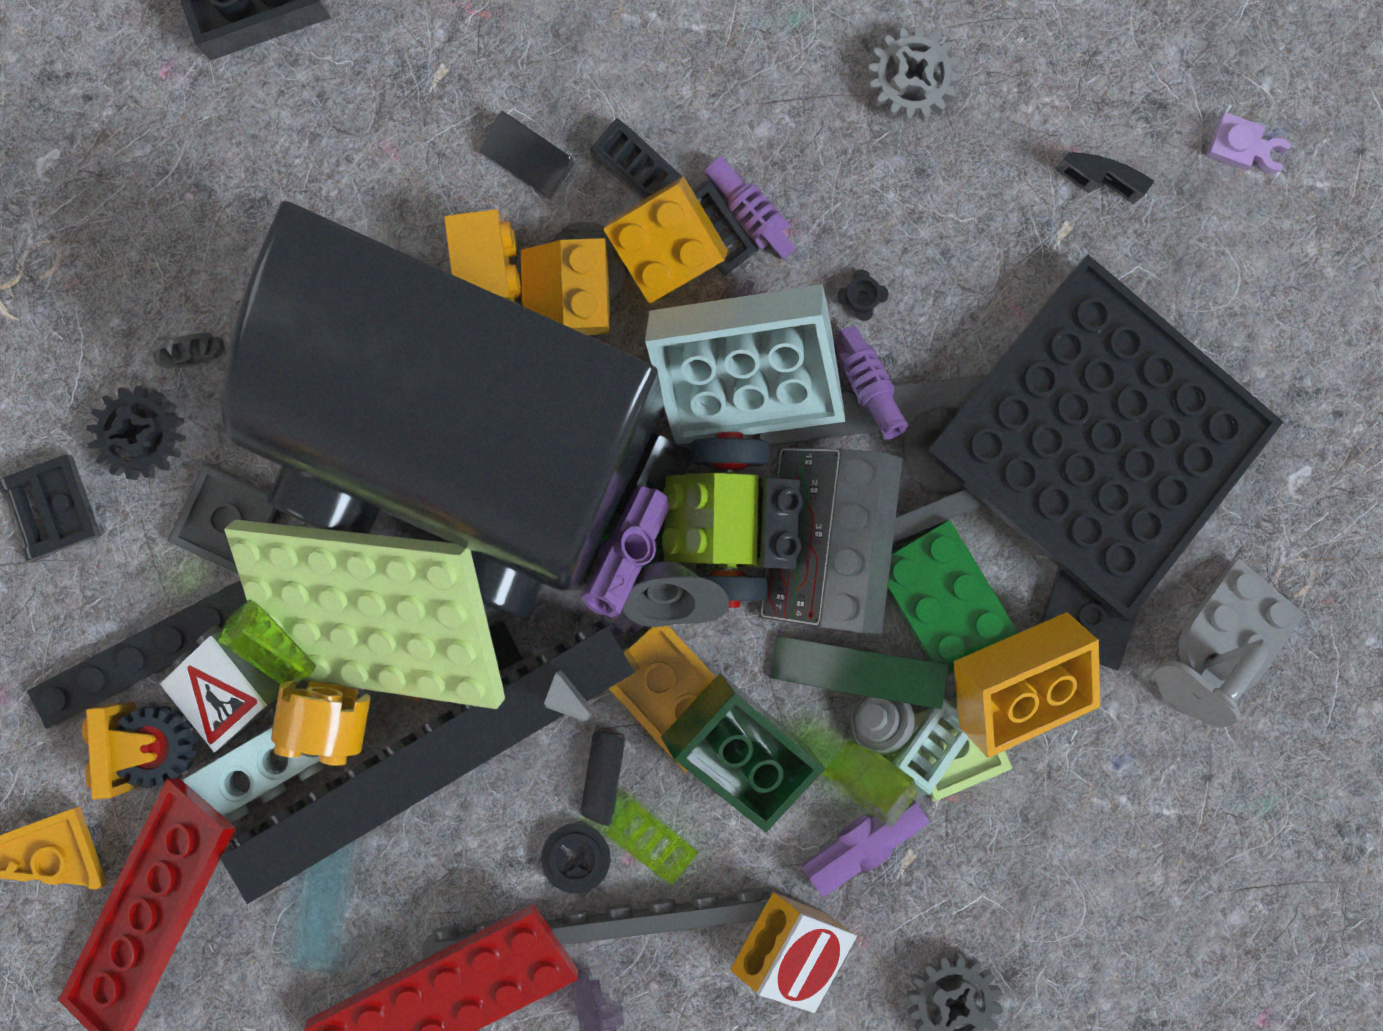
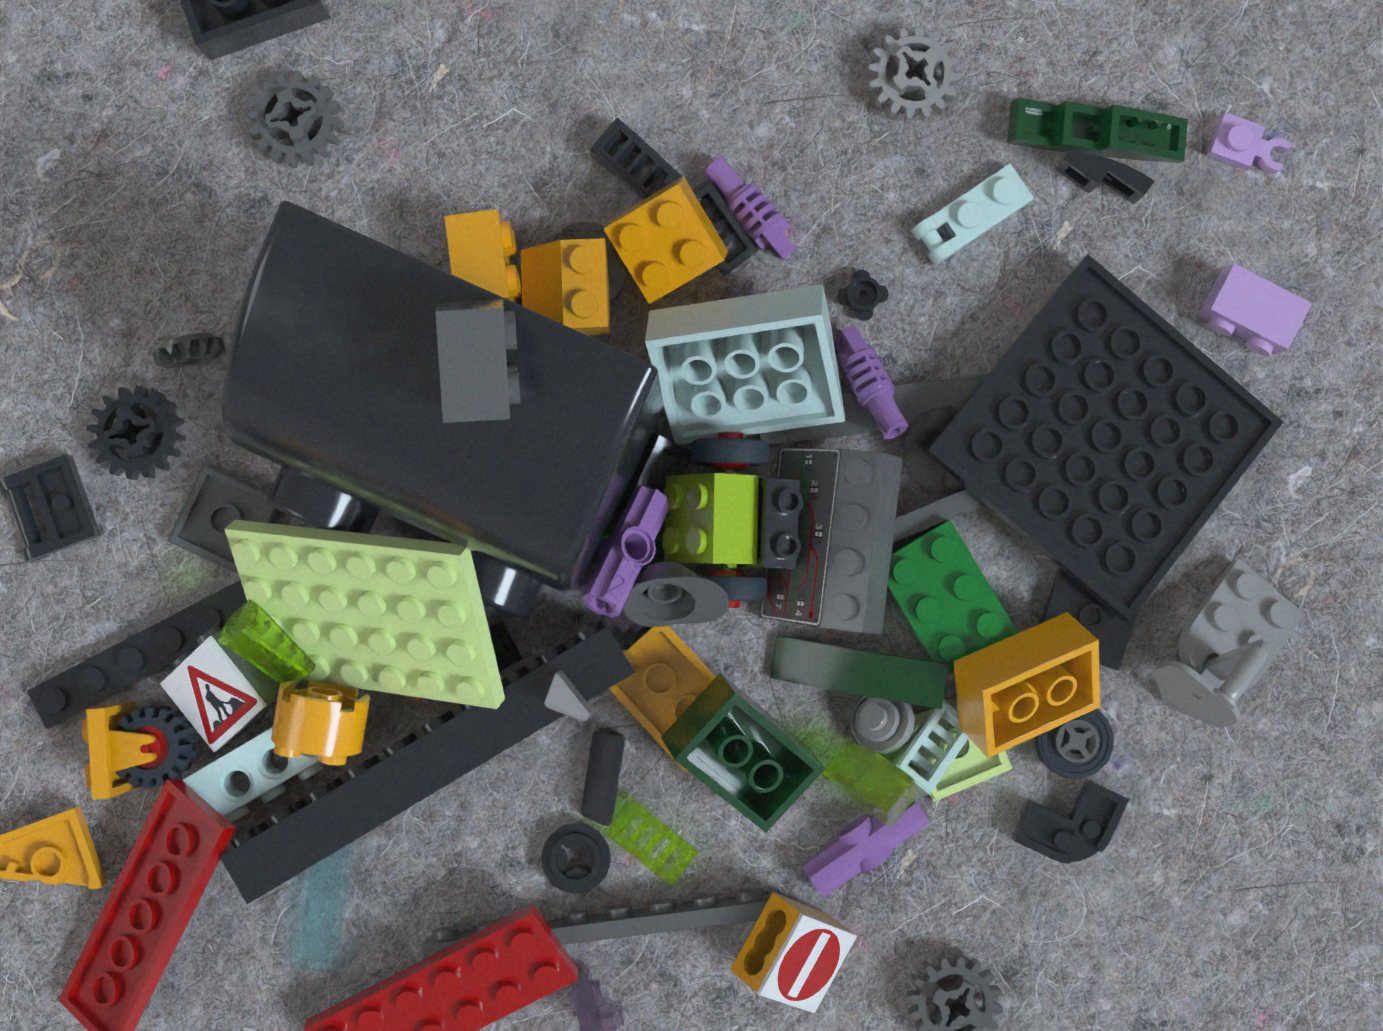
black slope [480,110,574,200] -> none
none -> dark grey gear [247,71,344,168]
none -> dark grey brick [435,299,520,423]
none -> light aqua plate [911,163,1034,266]
none -> dark green slope [1007,97,1188,163]
none -> black plate [1011,779,1130,864]
none -> black wheel [1034,708,1114,779]
none -> lavender brick [1198,263,1312,356]

